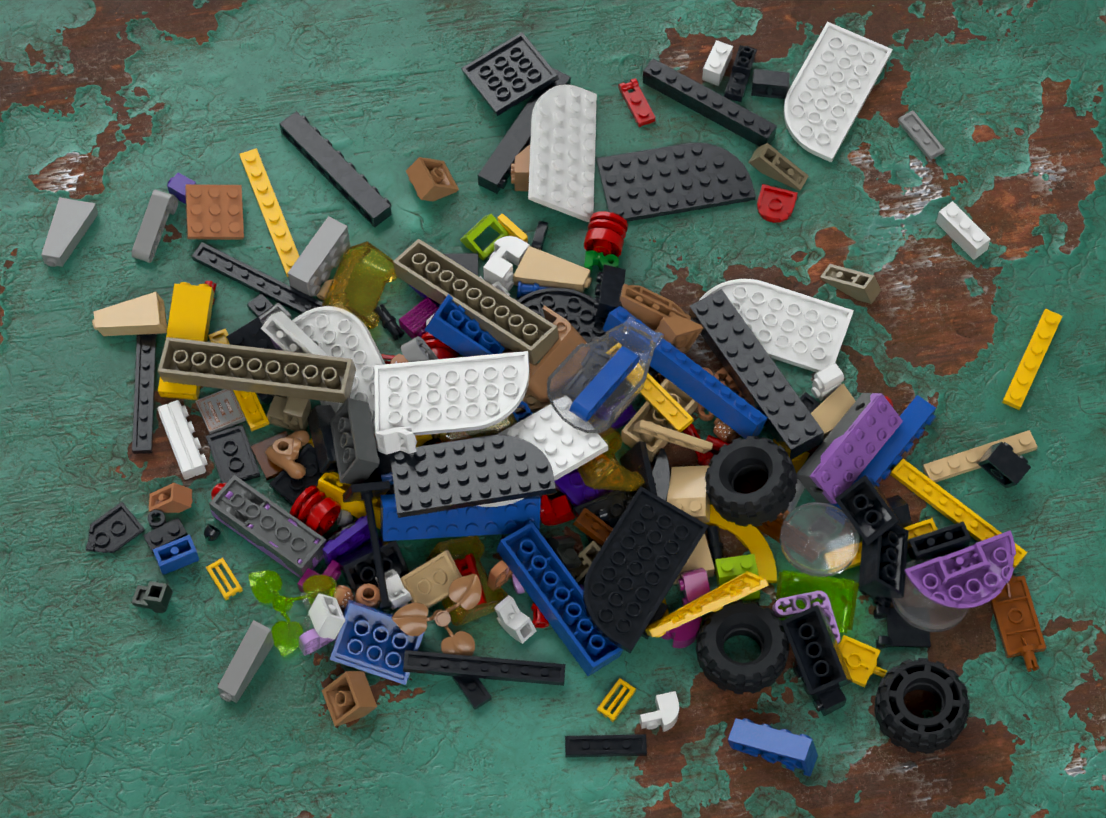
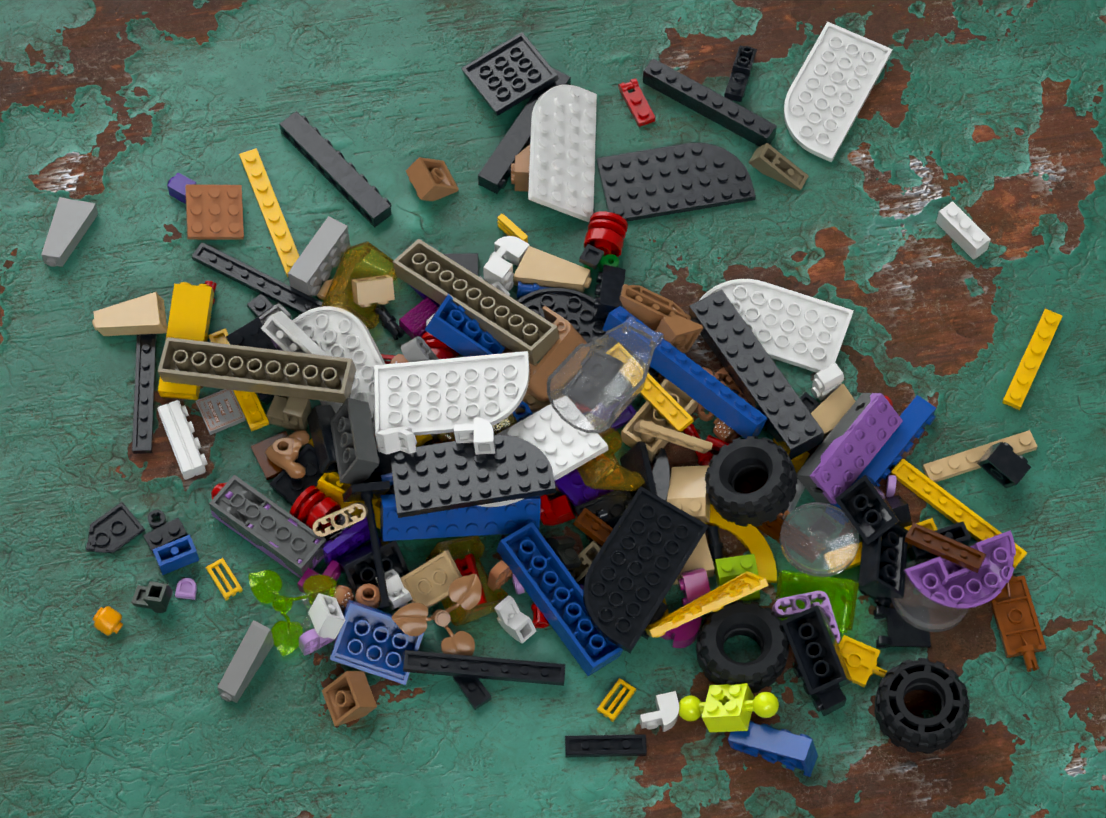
light grey beam [132,189,178,263] -> none
nougat slope [148,483,193,513] -> none
black hinge [204,524,221,541] -> none
black tile [206,424,260,483] -> none
lime tile [460,214,509,260] -> none
black beam [531,221,549,251] -> none
blue beam [569,346,640,422] -> none
white brick [702,40,733,86] -> none
black hinge [751,69,790,99] -> none
red tile [757,184,798,223] -> none
dark tan slope [820,264,881,304] -> none
light grey tile [898,110,945,161] -> none
none -> light orange head [92,606,123,636]
none -> lavender tile [175,578,197,600]
none -> tan beam [313,502,368,537]
none -> tan brick [351,275,395,307]
none -> white brick [454,418,495,455]
none -> black plate [579,244,605,270]
none -> neon yellow brick [679,683,779,732]
none -> lavender tile [886,475,897,498]
none -> reddish brown plate [905,523,986,573]

